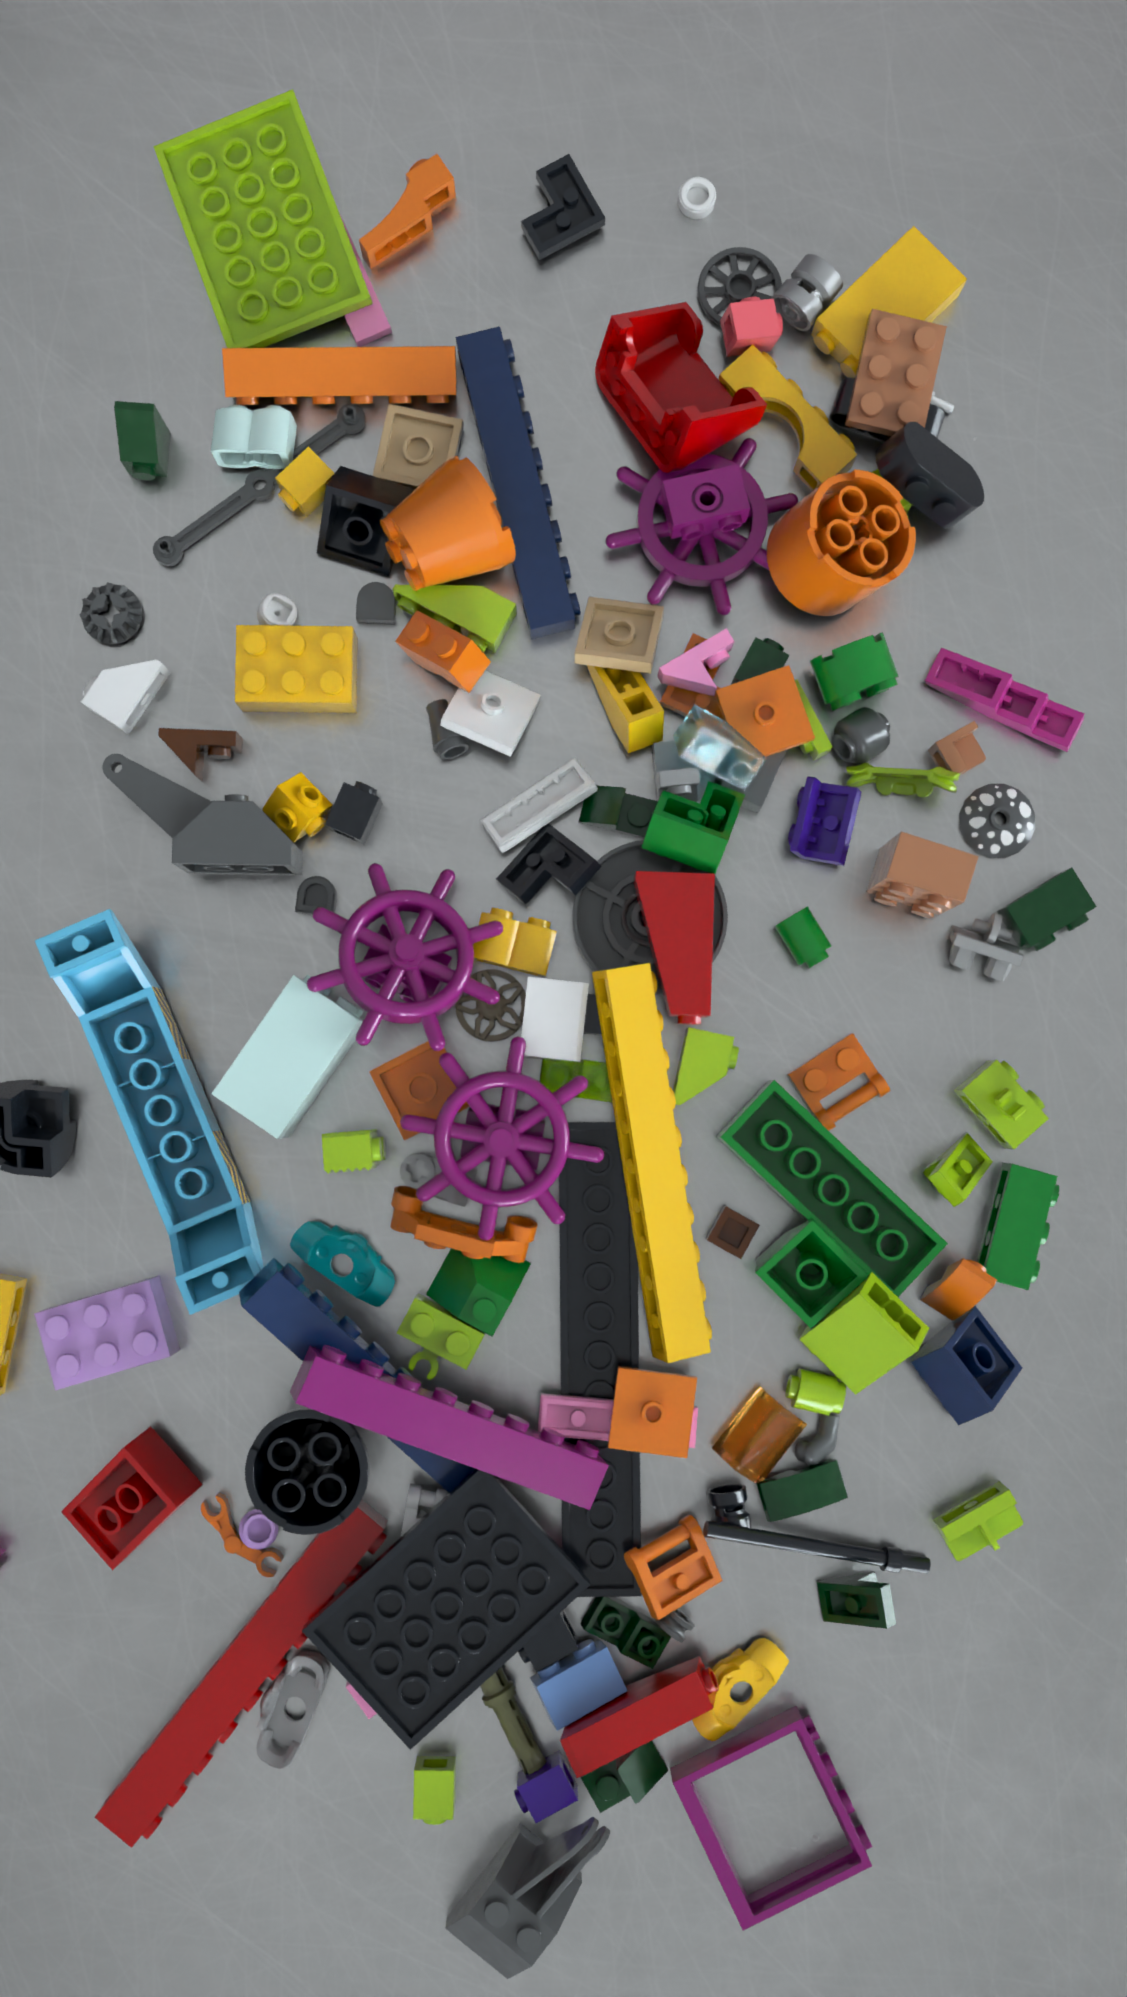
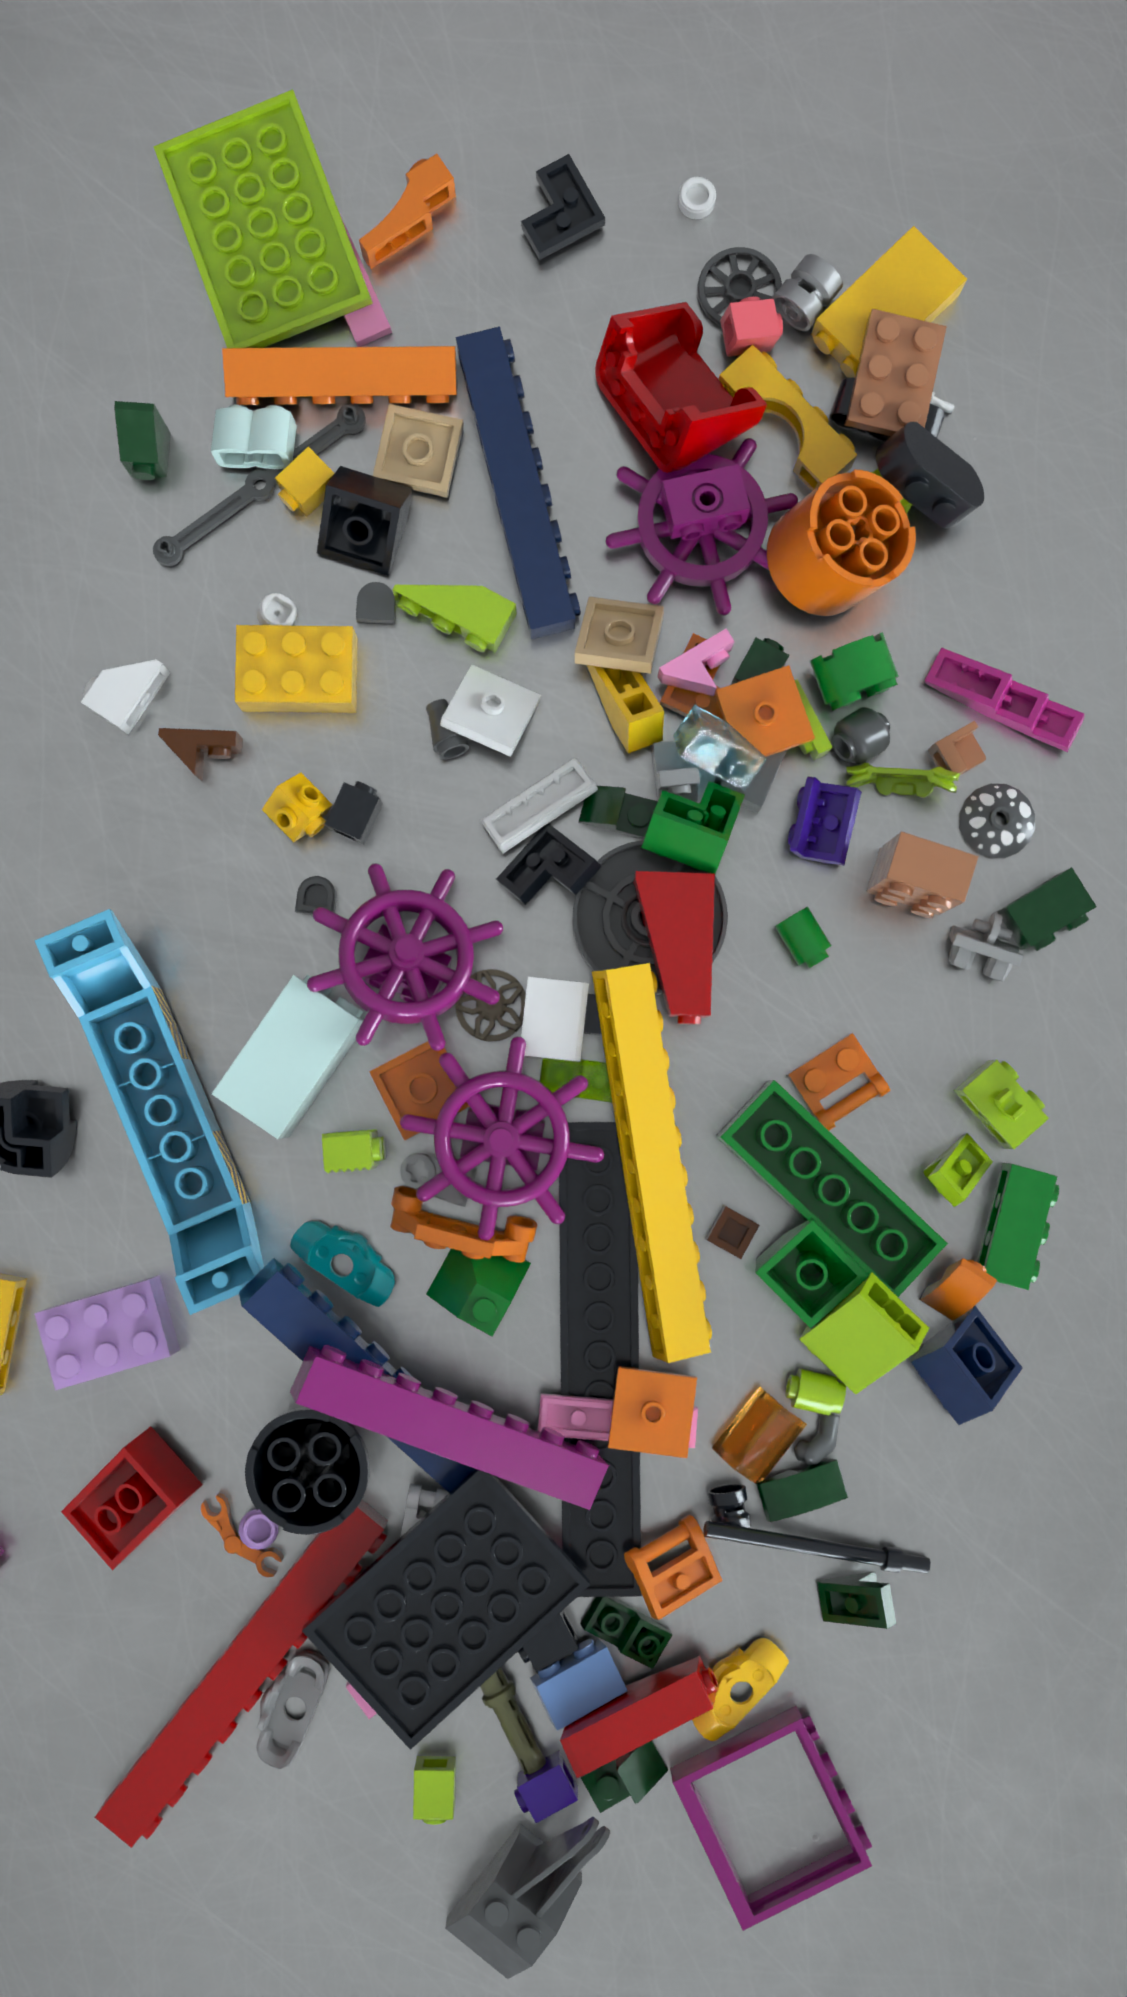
dark grey gear [79,582,142,644] -> none
dark grey slope [102,754,303,875] -> none
orange cone [380,456,516,591] -> none
orange brick [395,610,491,693] -> none
lime brick [397,1293,485,1380] -> none
yellow brick [473,907,557,978] -> none
dark grey bush [655,1609,695,1643] -> none
lime slope [673,1027,739,1105] -> none
lime panel [933,1481,1024,1562] -> none

